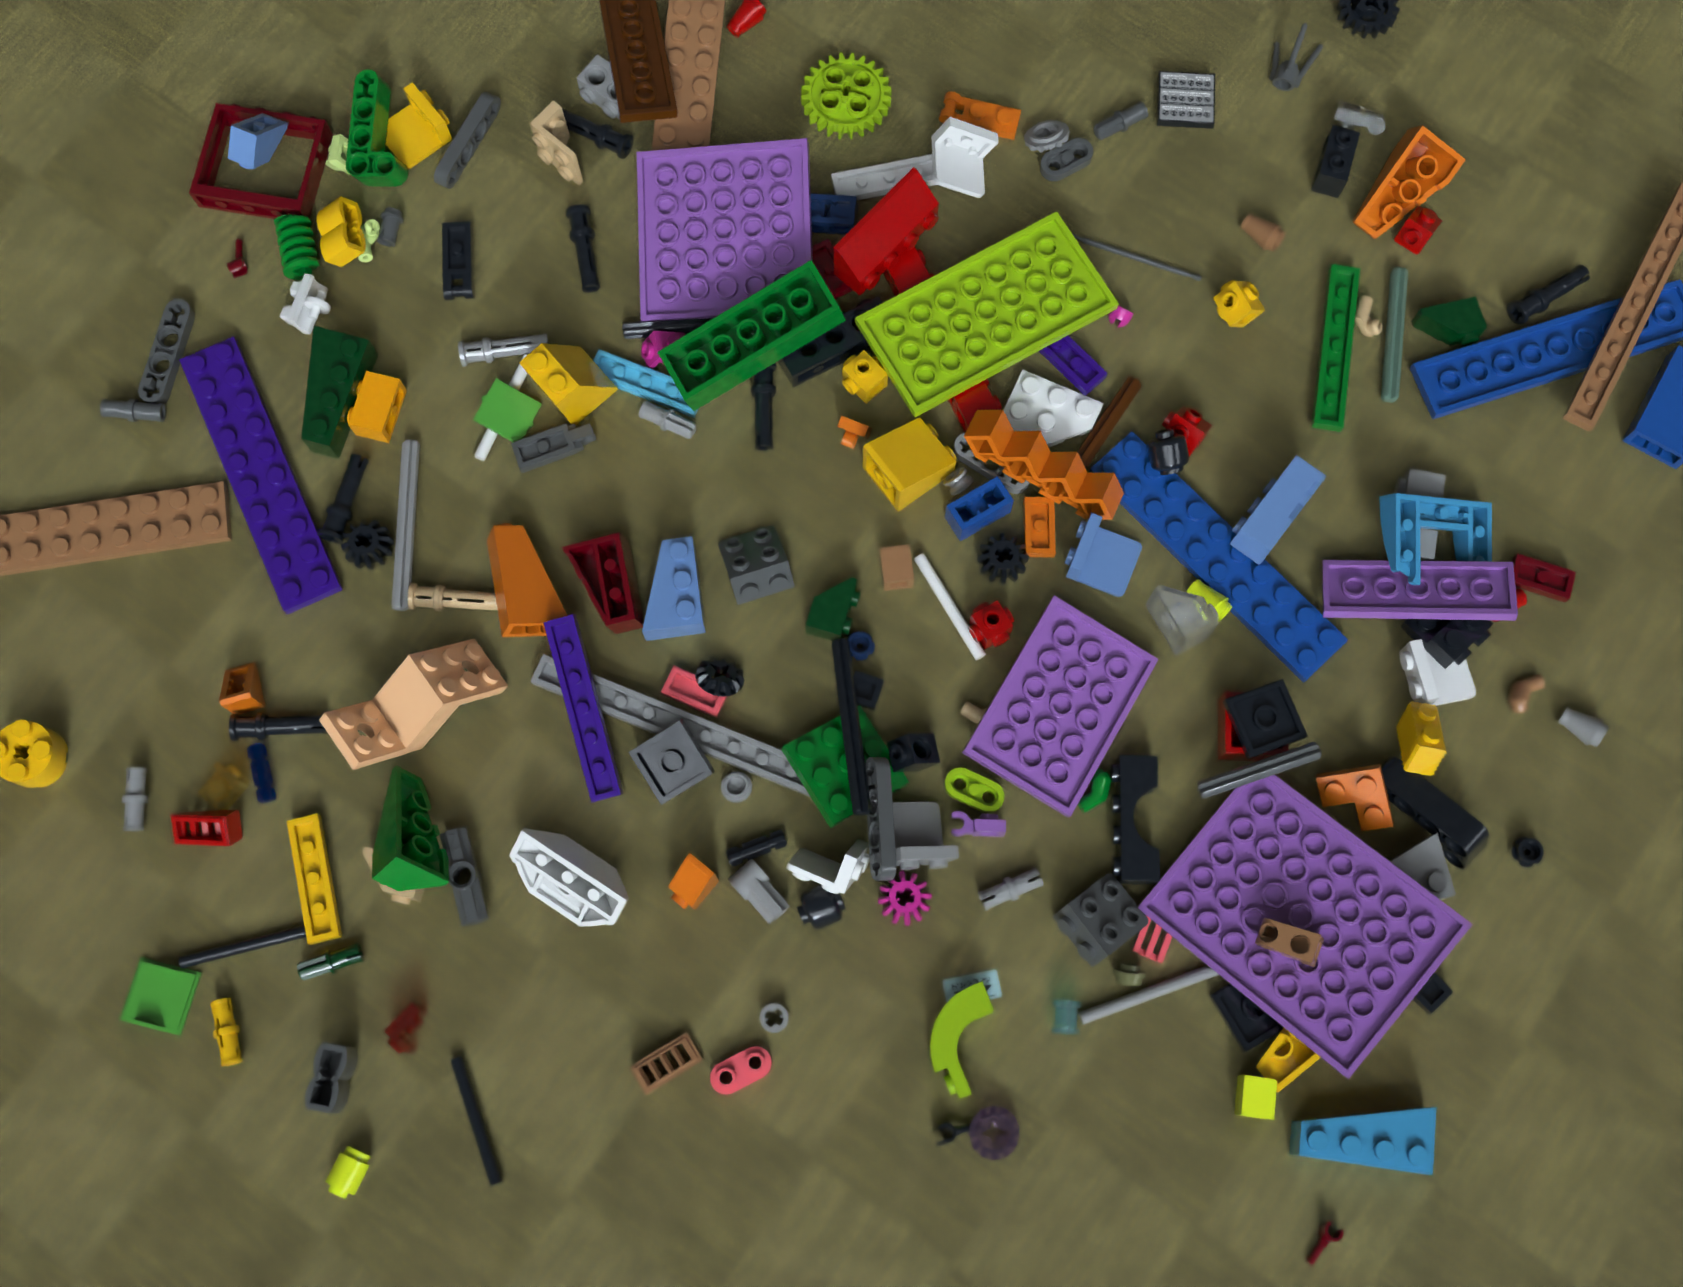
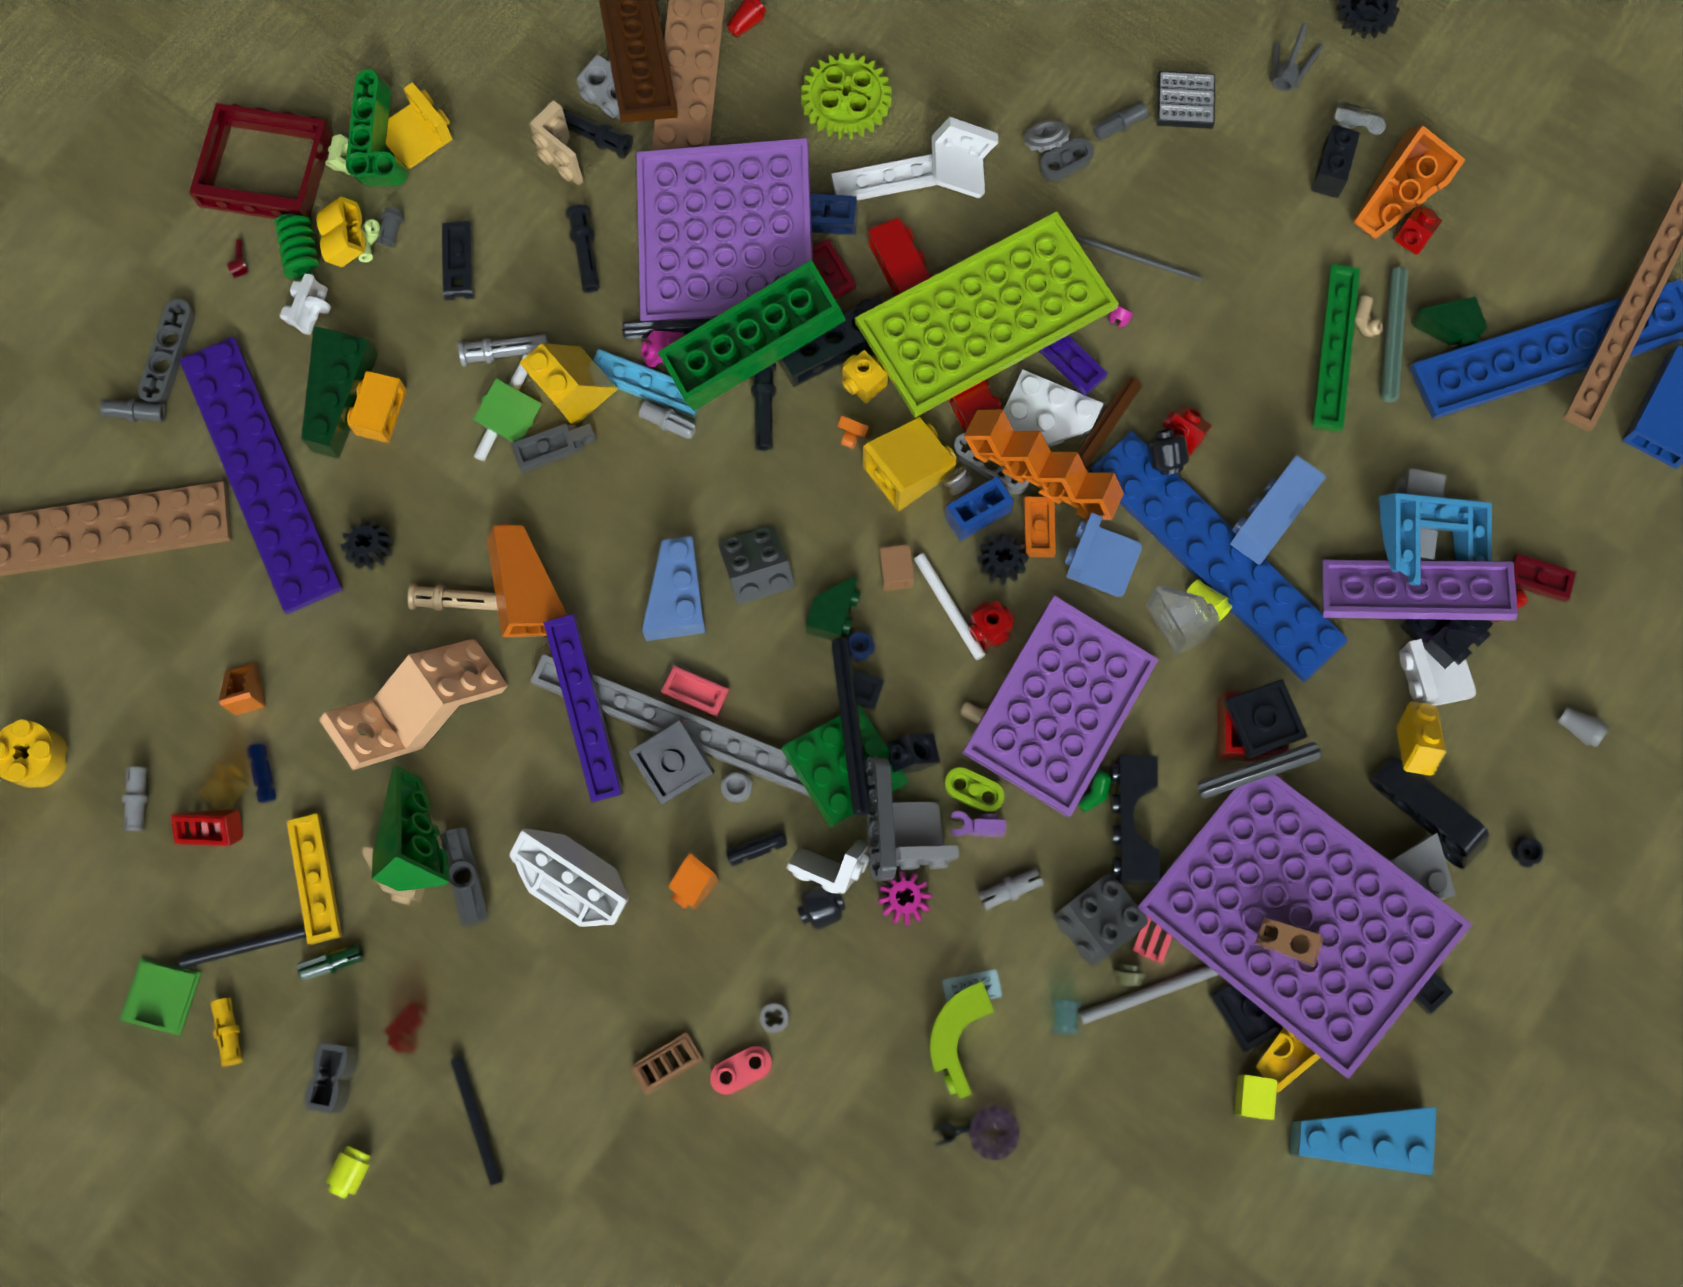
medium blue slope [228,113,288,169] -> none
black pin [228,713,327,742] -> none
black pin [317,454,370,544] -> none
light grey axle [392,439,420,611] -> none
dark grey beam [434,92,501,189] -> none
dark red wedge [562,532,644,634] -> none
black gear [695,657,745,697] -> none
light grey piece [728,859,790,925] -> none
red slope [834,167,939,296] -> none
orange plate [939,91,1022,140] -> none
yellow brick [1213,280,1266,328] -> none
medium nougat cone [1241,213,1286,252] -> none
dark red hand [1306,1221,1344,1266] -> none
orange plate [1316,764,1394,831] -> none
black pin [1507,265,1590,325] -> none
medium nougat arm [1508,674,1545,714] -> none

